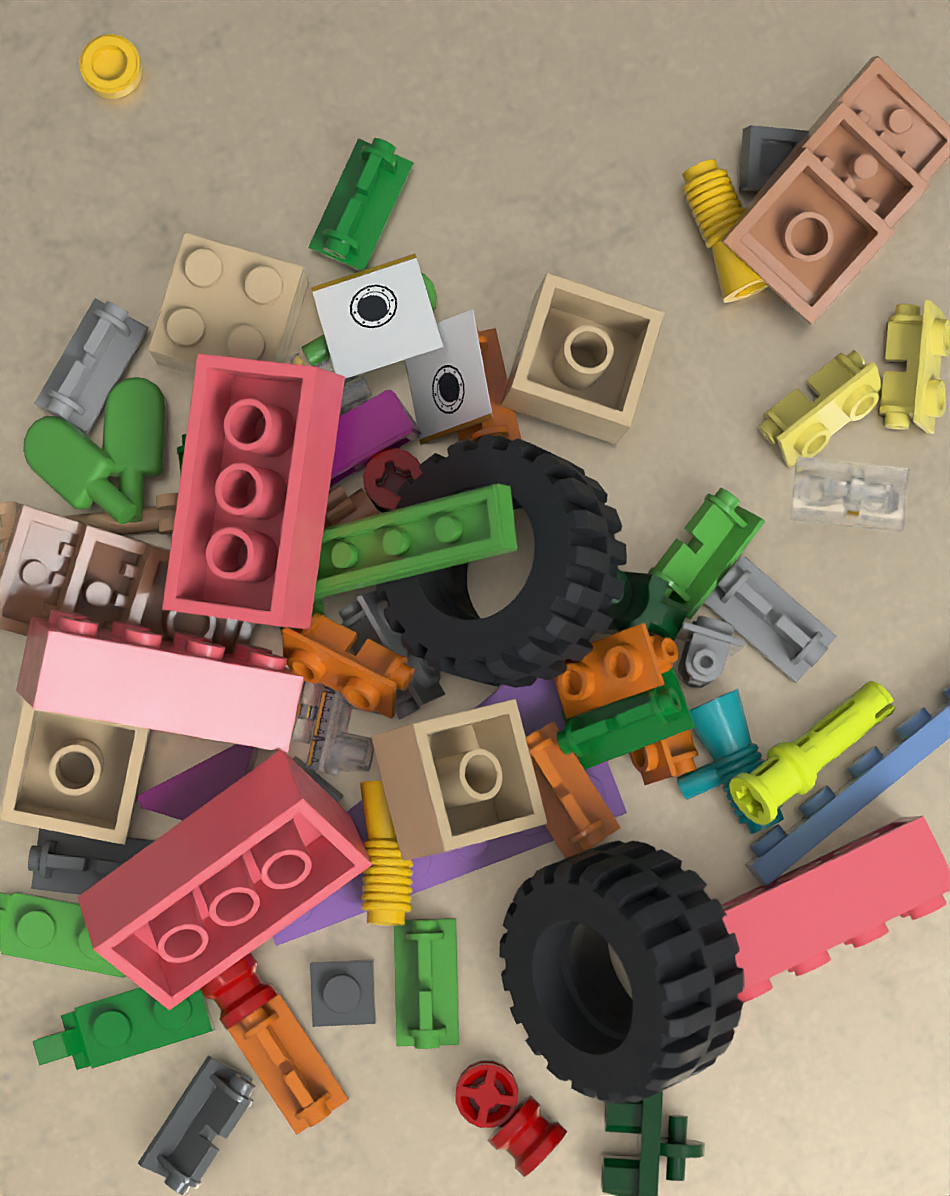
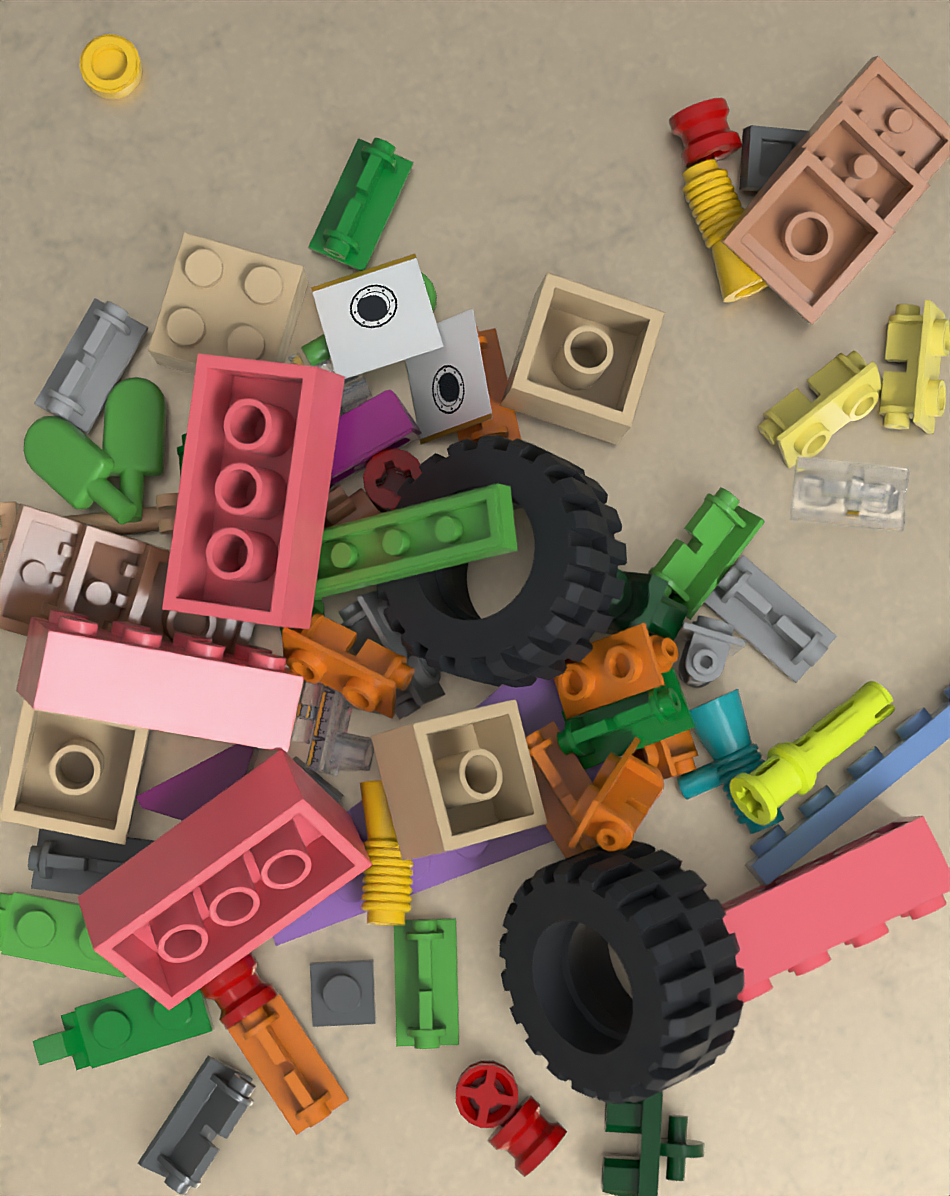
none -> orange hinge [568,737,664,851]
none -> red wheel [669,98,742,168]

